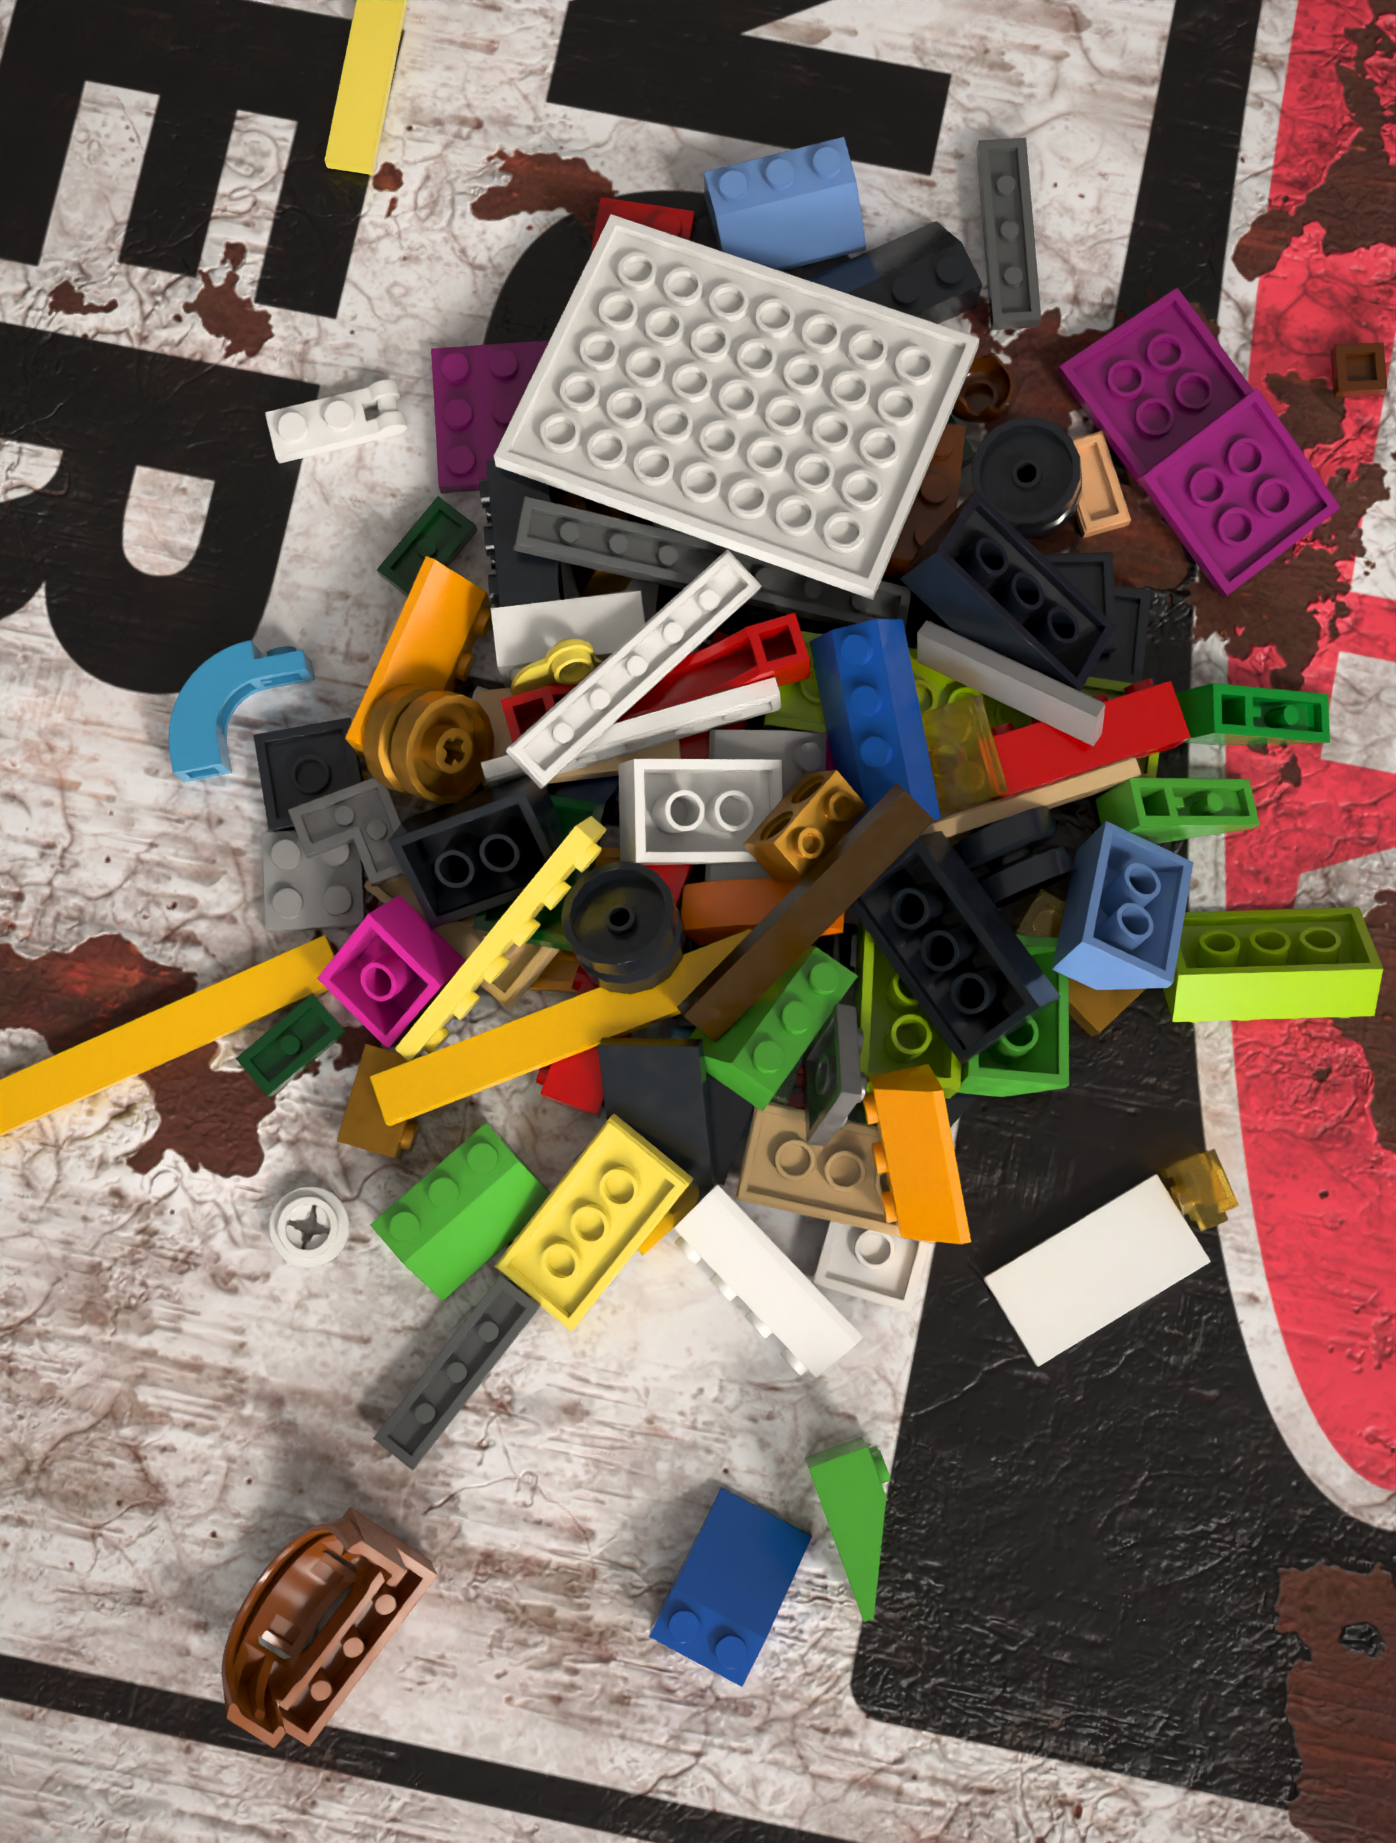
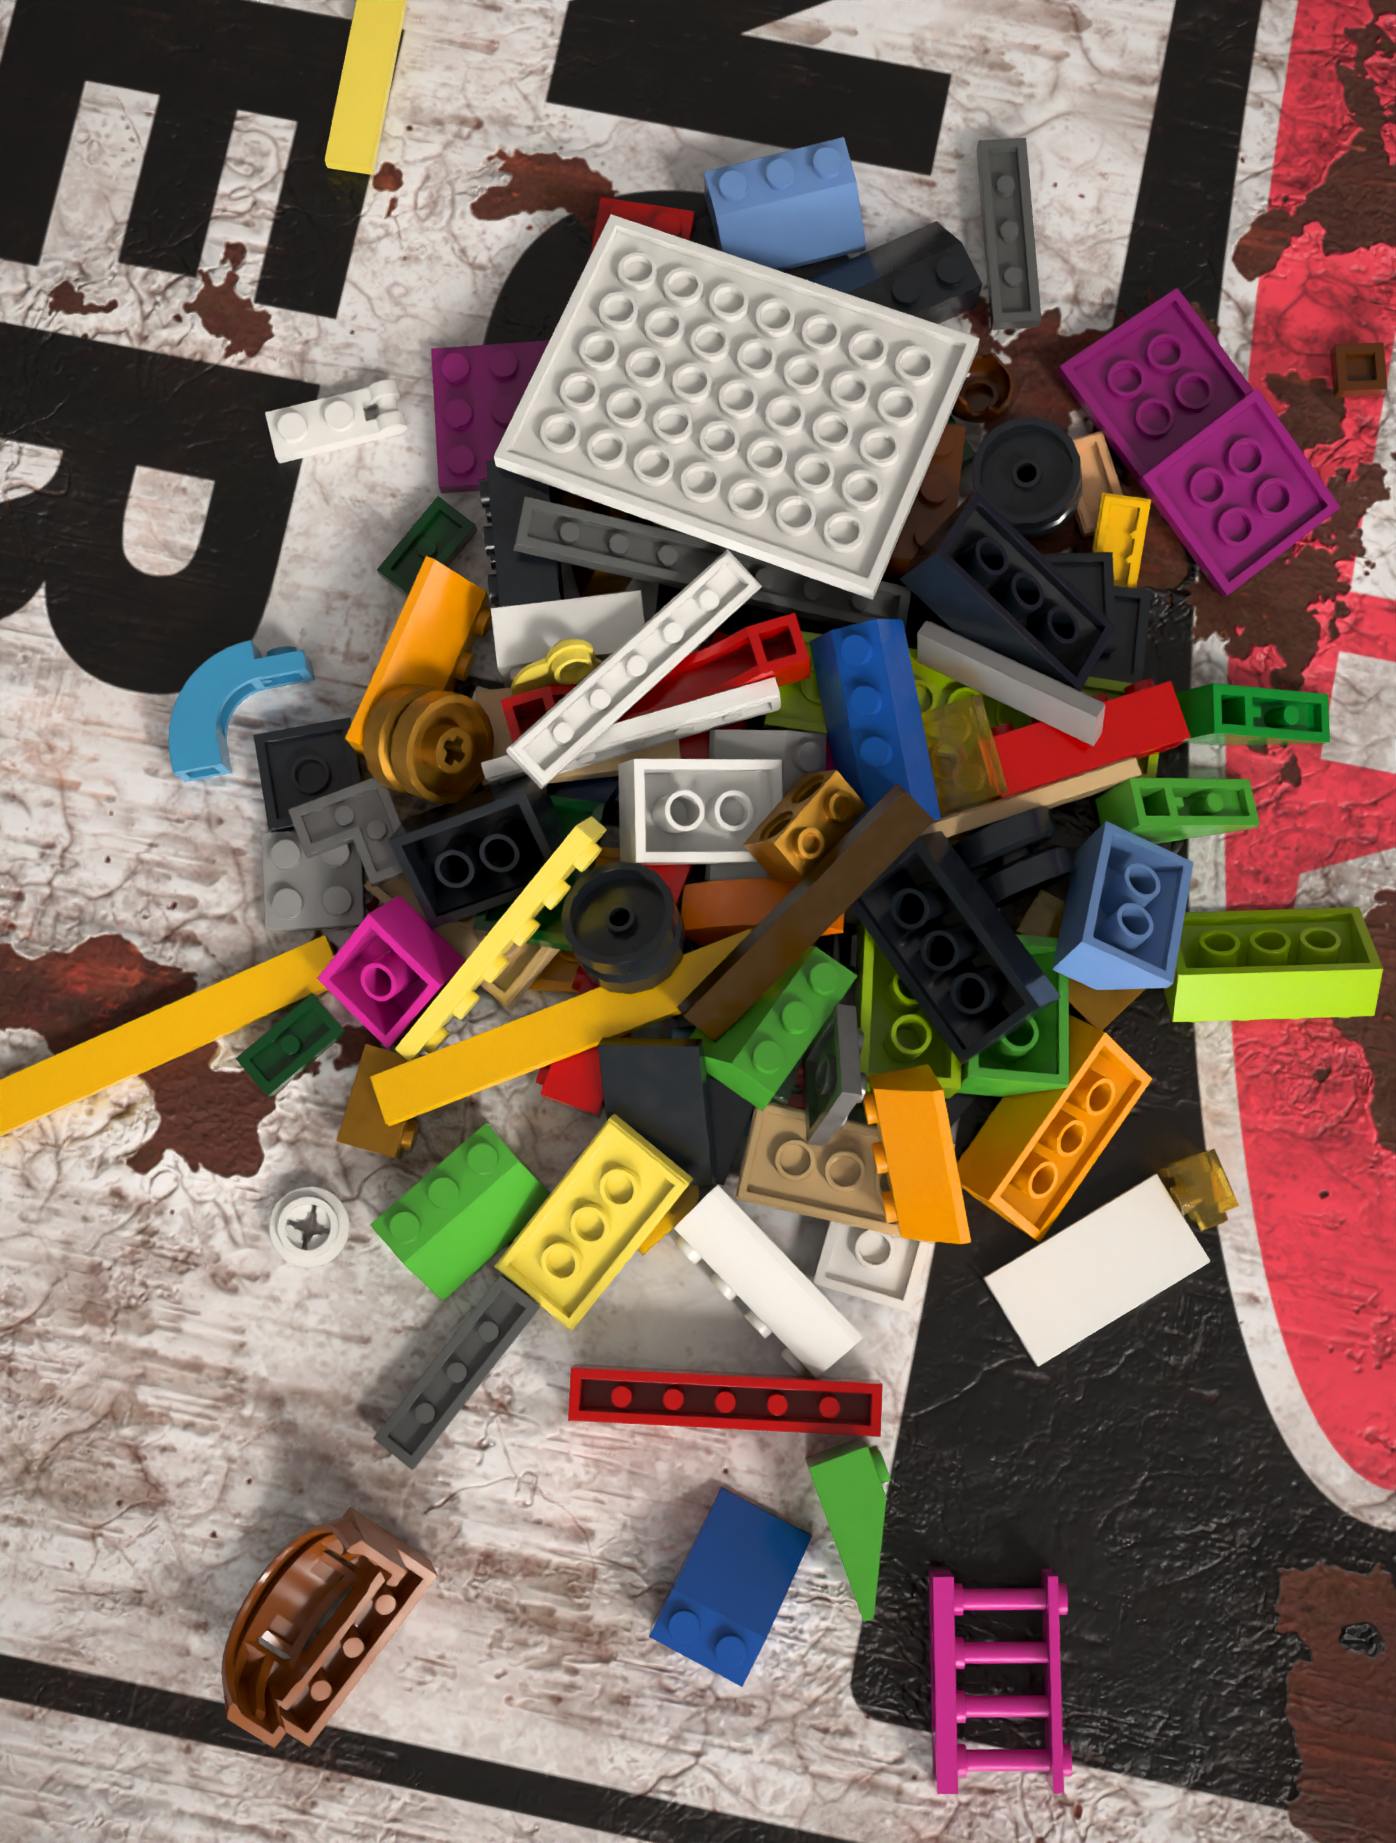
none -> red brick [568,1364,883,1437]
none -> dark pink fence [928,1569,1072,1794]
none -> light orange slope [957,1014,1152,1243]
none -> yellow plate [1091,492,1151,588]

